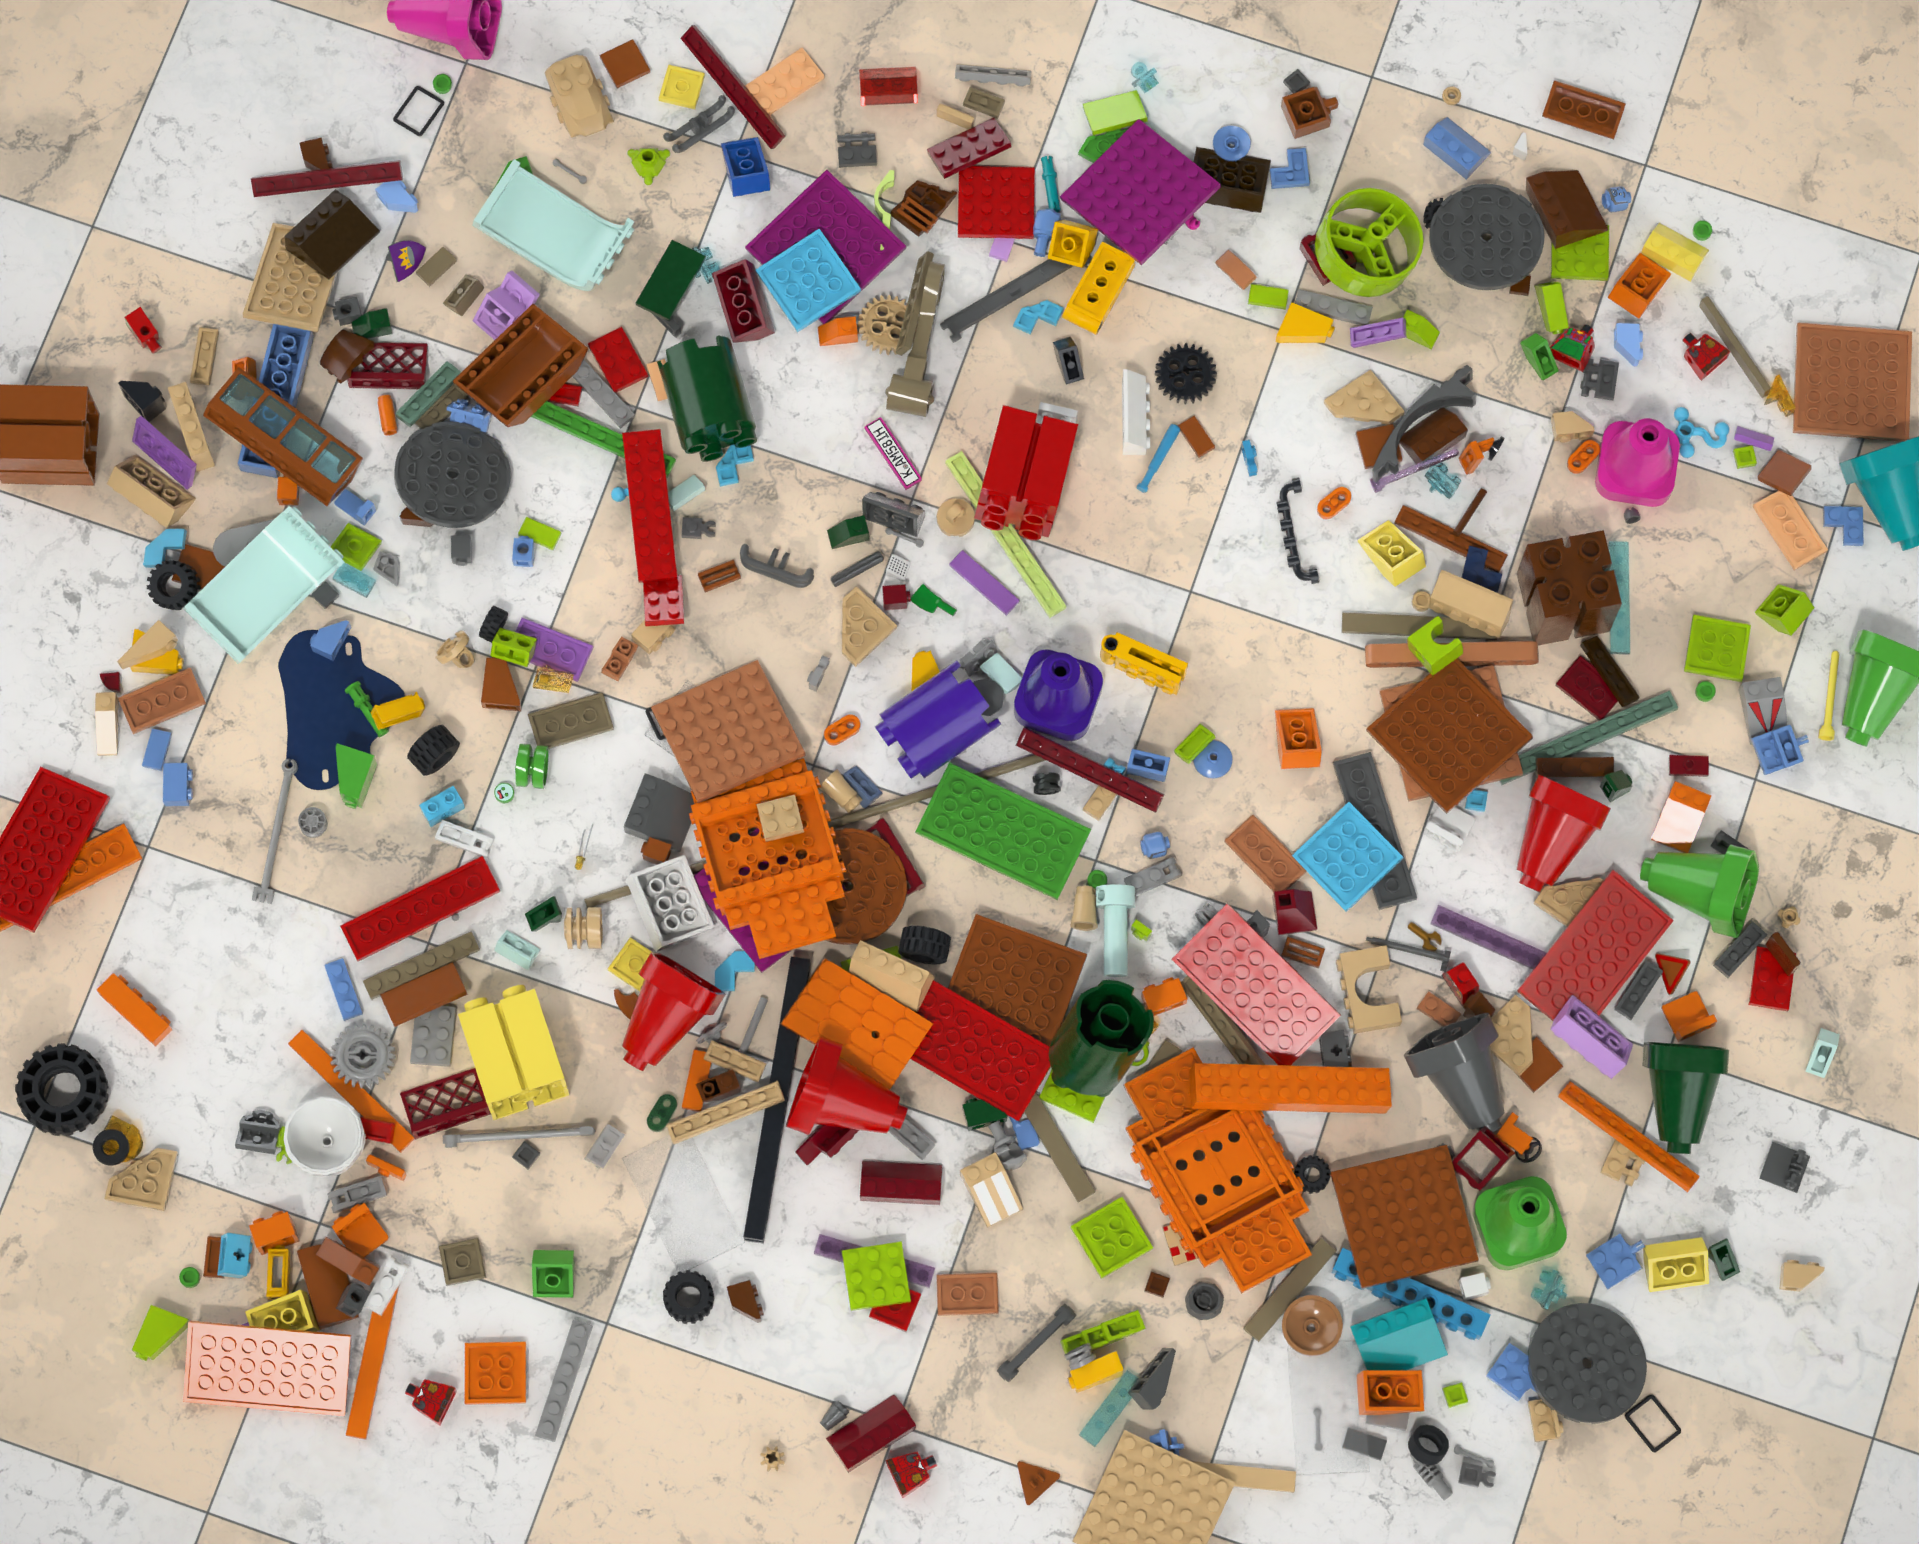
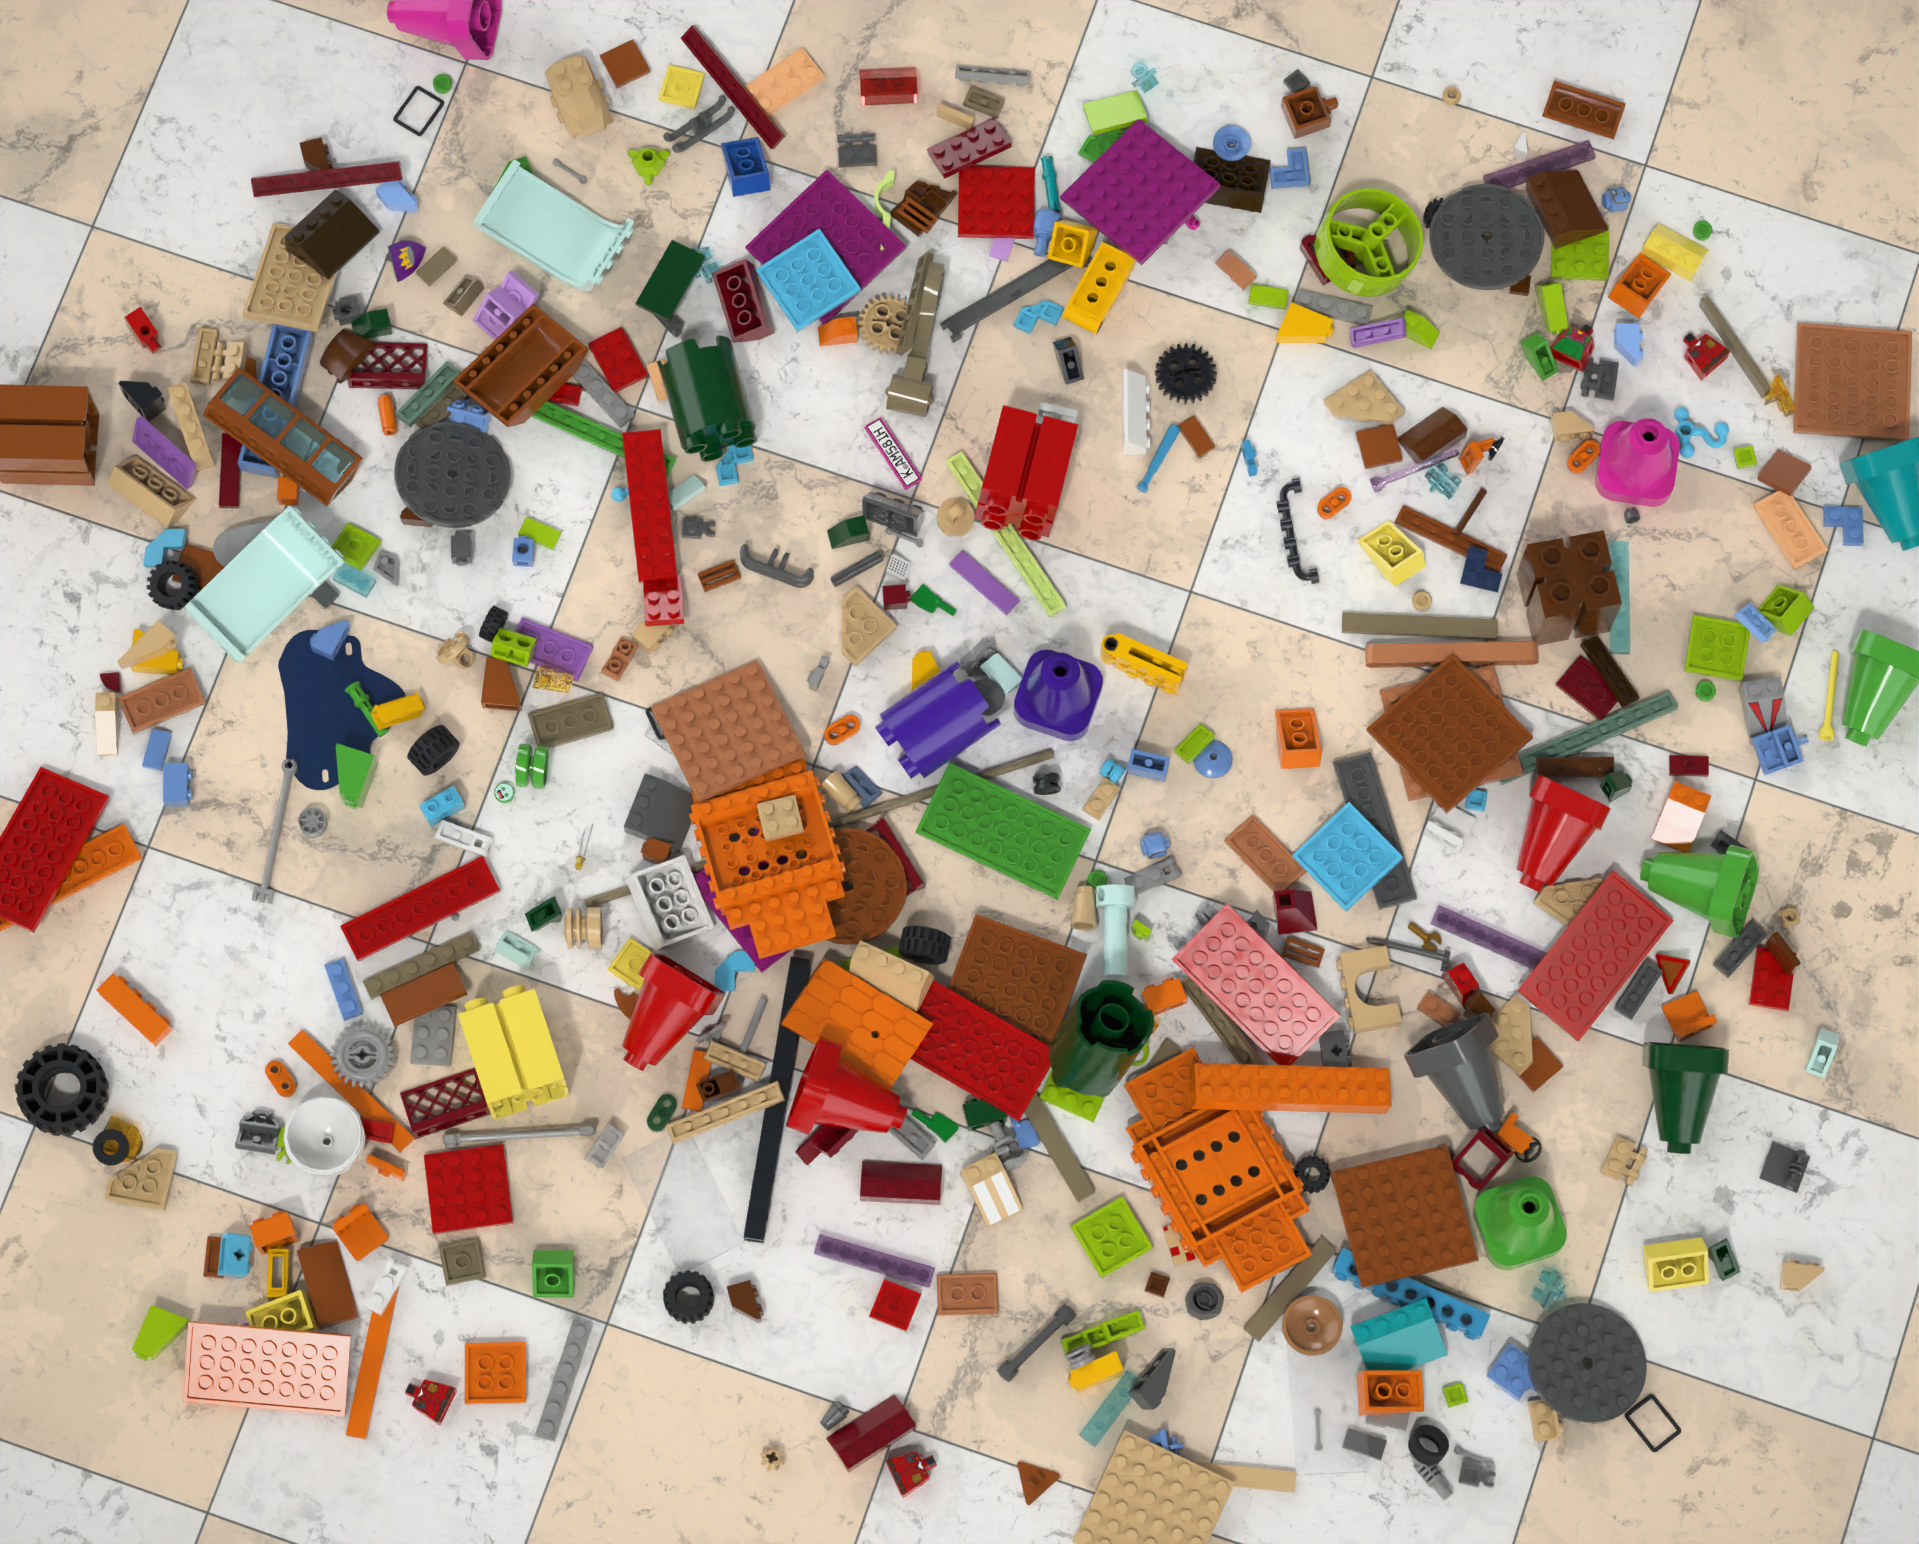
bright green tile [179,1267,200,1288] -> none
dark orange slope [316,1237,379,1286] -> none
light grey plate [327,1176,387,1213] -> none
medium blue bracket [334,489,376,526] -> none
dark grey brick [336,1282,370,1318] -> none
dark grey tile [512,1141,540,1170] -> none
lime plate [842,1241,911,1311] -> none
dark red tile [1015,727,1165,813] -> none
dark grey slope [1372,365,1476,483] -> none
lime piece [1407,616,1463,676] -> none
medium blue slope [1423,117,1491,180] -> none
tan slope [1429,570,1513,638] -> none
white brick [1458,1273,1491,1301] -> none
lavender slope [1551,995,1633,1079] -> none
orange tile [1558,1081,1700,1192] -> none
medium blue plate [1586,1234,1645,1289] -> none
medium lavender tile [1734,426,1774,451] -> none
none -> tan plate [211,341,248,381]
none -> dark red tile [219,433,242,508]
none -> orange plate [265,1060,297,1098]
none -> red plate [424,1144,513,1235]
none -> green piece [911,1108,959,1143]
none -> clear purple plate [1483,140,1596,188]
none -> light blue bracket [1735,603,1778,643]

